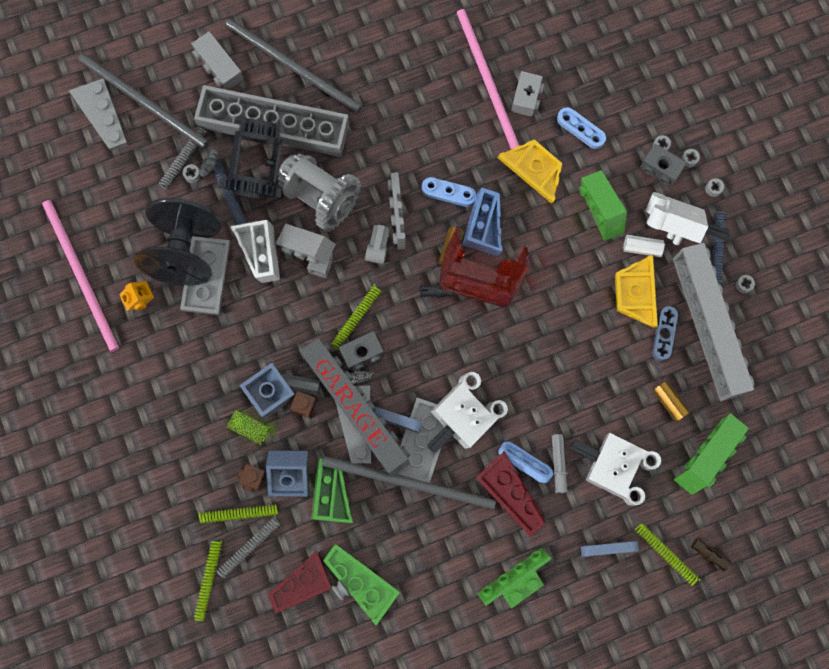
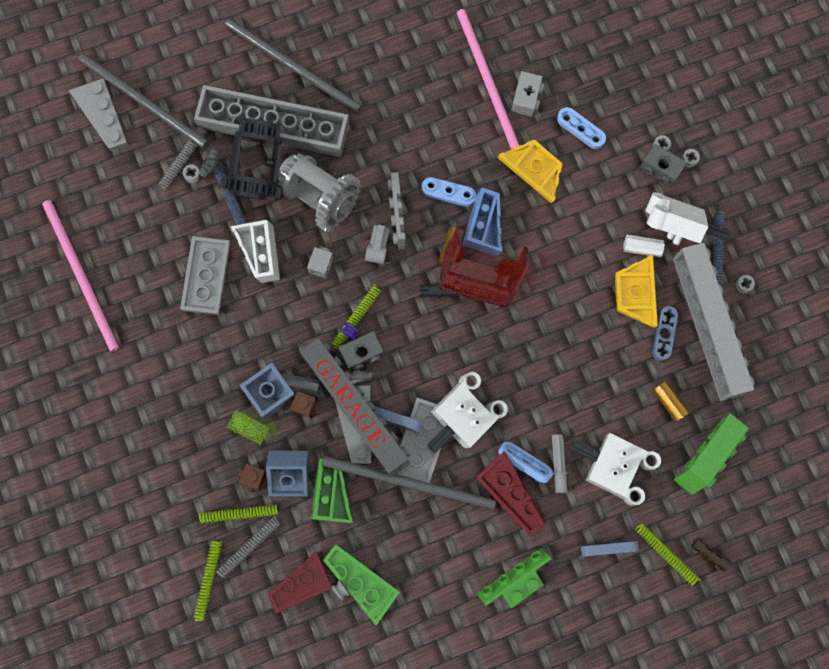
light orange brick [120,281,154,311] -> none
black piece [134,198,222,286] -> none
light grey brick [191,32,244,90] -> none
light grey brick [276,224,336,265] -> none
bright green wedge [579,170,627,241] -> none
light grey bush [705,178,724,197] -> none
none -> dark purple bush [340,322,360,340]

